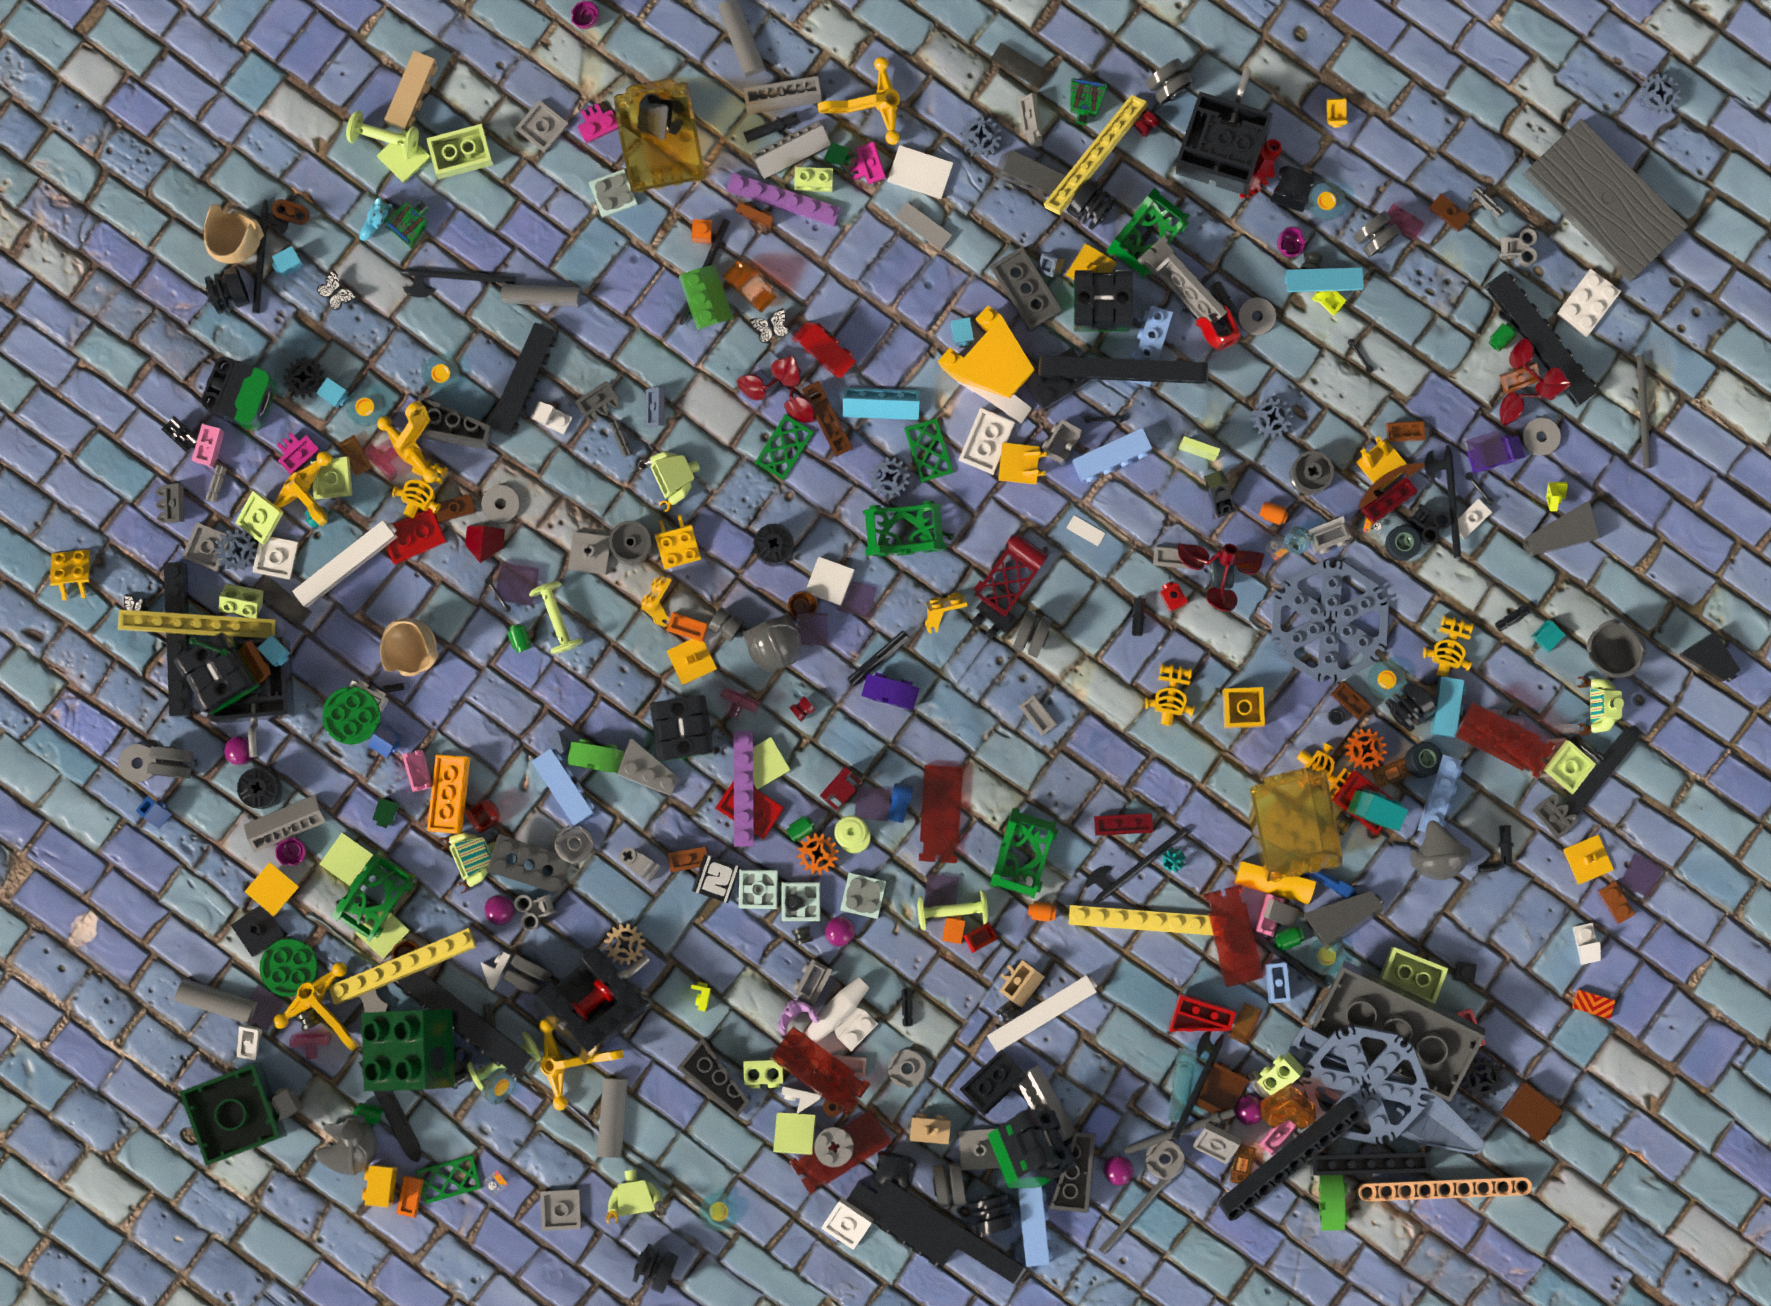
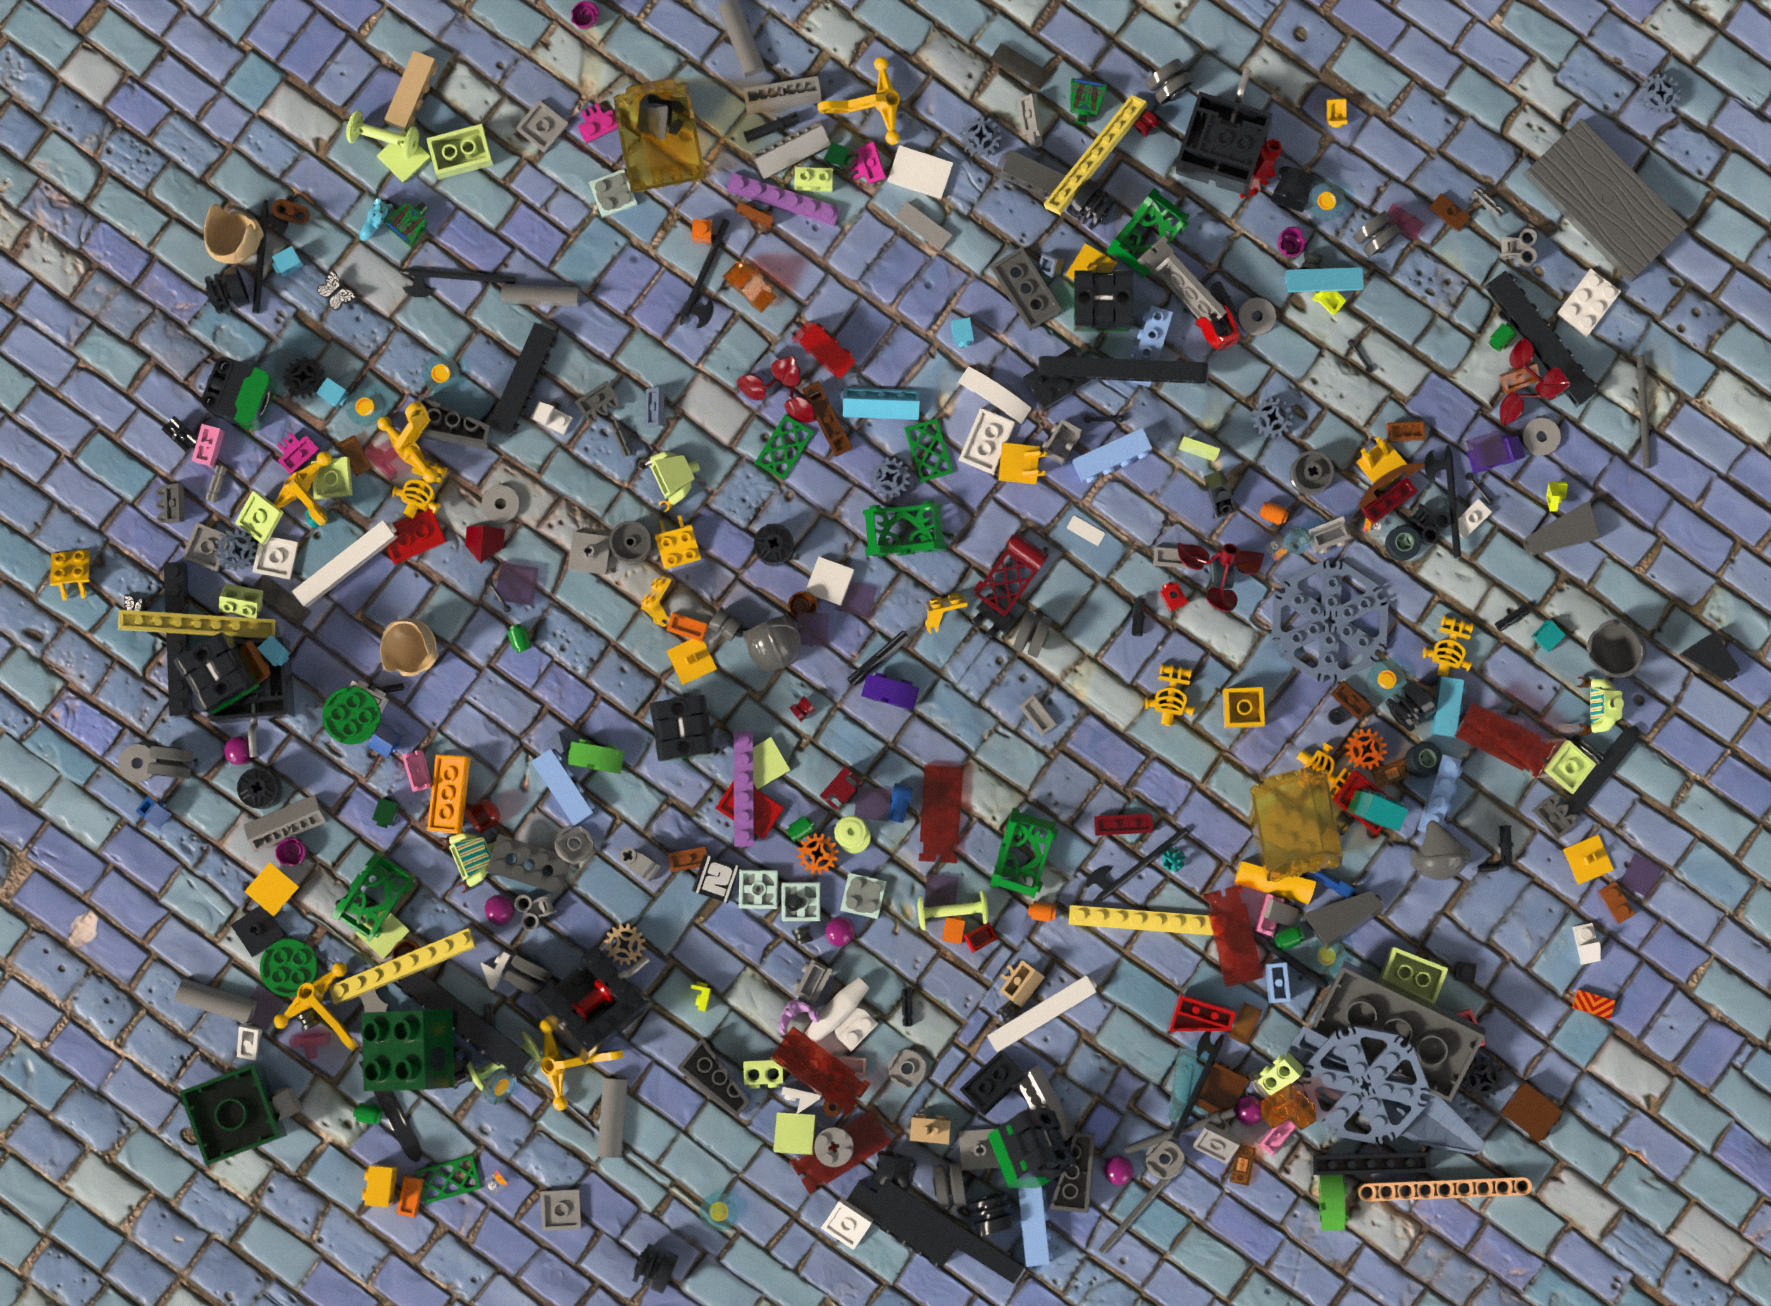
dark green hinge [189,637,229,657] -> none
dark grey piece [314,1115,378,1175] -> none
yellowish green tile [319,833,374,886] -> none
reddish brown plate [436,494,476,523] -> none
yellowish green hose [529,581,583,654] -> none
yellowish green torso [606,1169,667,1224] -> none
light grey wing [617,738,678,796] -> none
bright green slope [679,265,734,331] -> none
clear pink tile [720,687,760,719] -> none
animal [750,308,789,343] -> none
yellow wedge [937,305,1035,399] -> none
black beam [1218,1097,1364,1221] -> none

